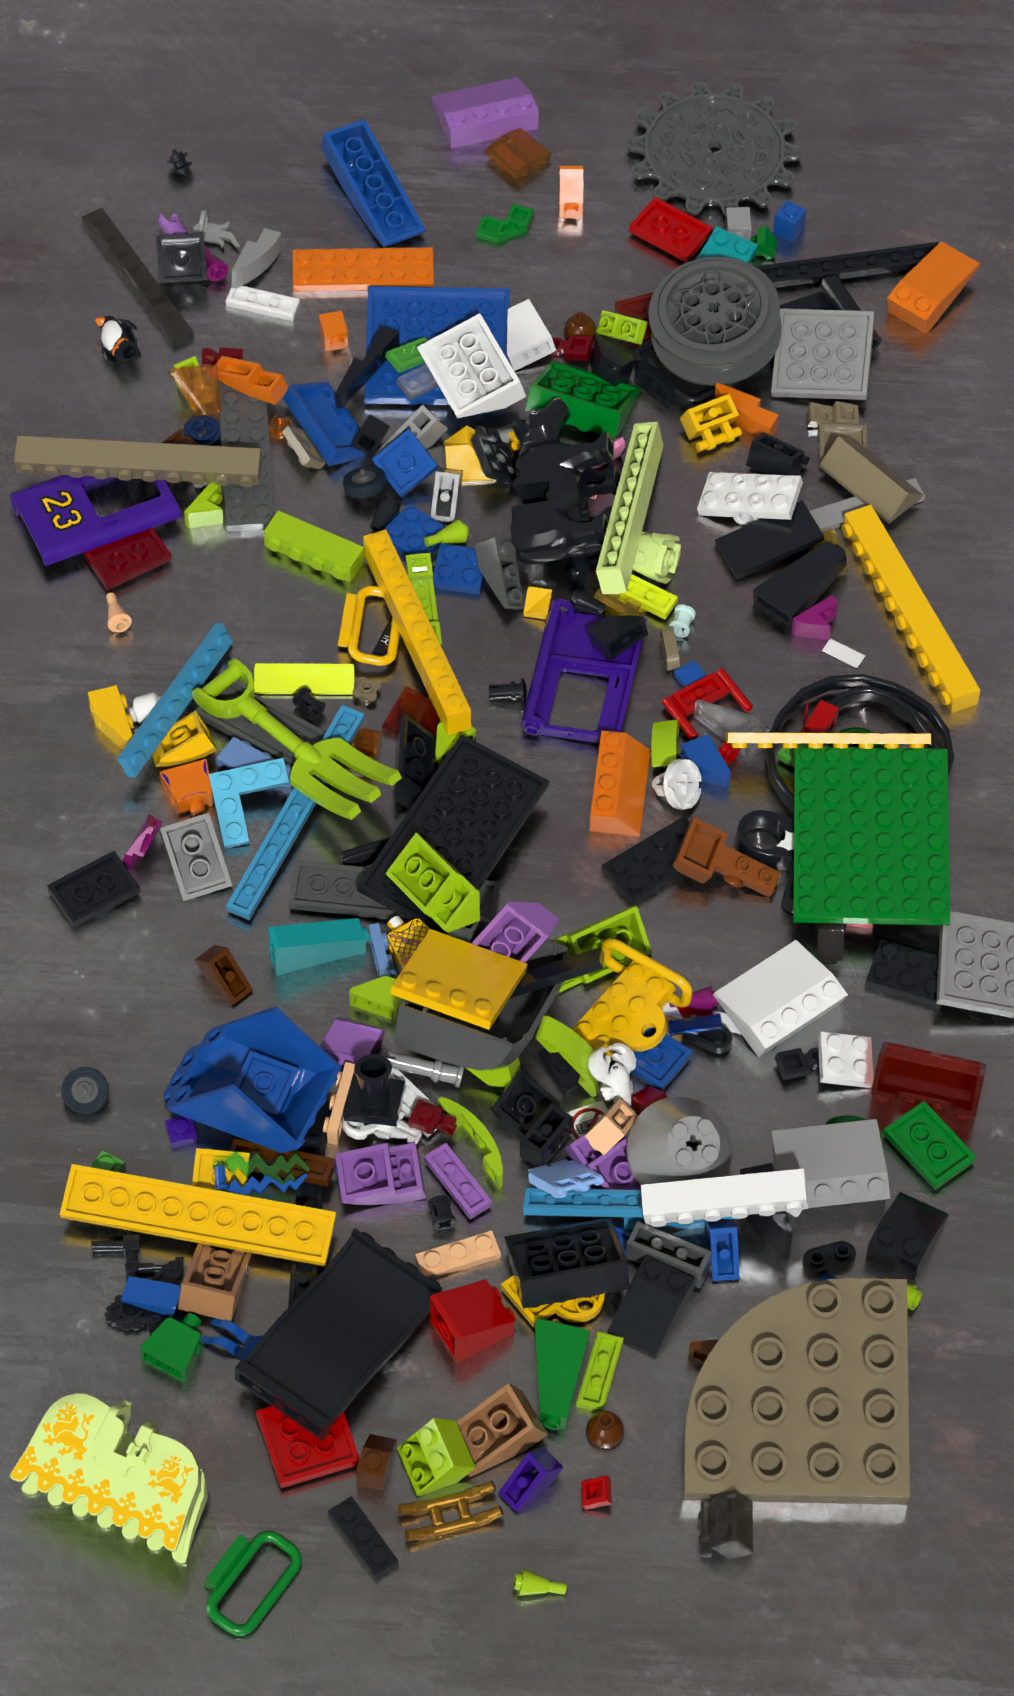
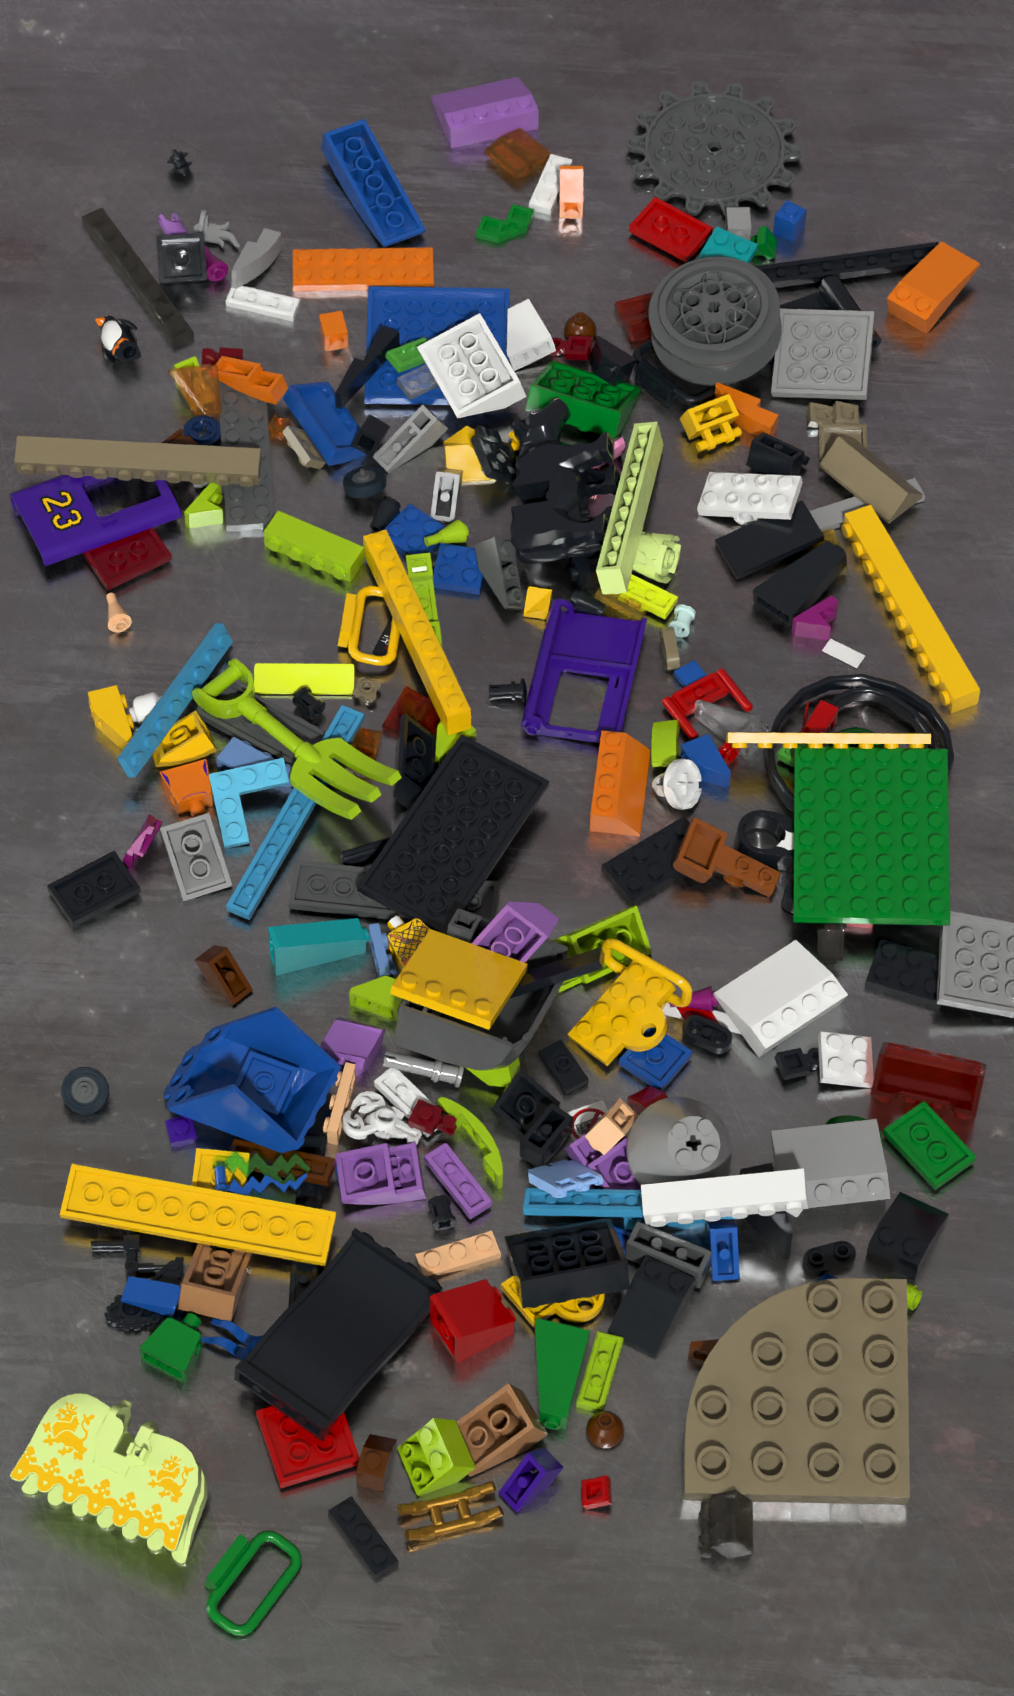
bright green plate [91,1150,126,1173] -> none
black plant [343,1054,406,1127] -> none
blue plate [372,429,439,498] -> none
lime slope [385,833,480,933] -> none
lime cone [513,1568,567,1596] -> none
lime slope [536,1015,601,1097] -> none
black slope [587,615,649,662] -> none
white animal [588,1043,636,1113] -> none
lime slope [596,310,648,345] -> none
clear blue pin [668,1013,723,1036] -> none
none -> white plate [529,154,573,216]

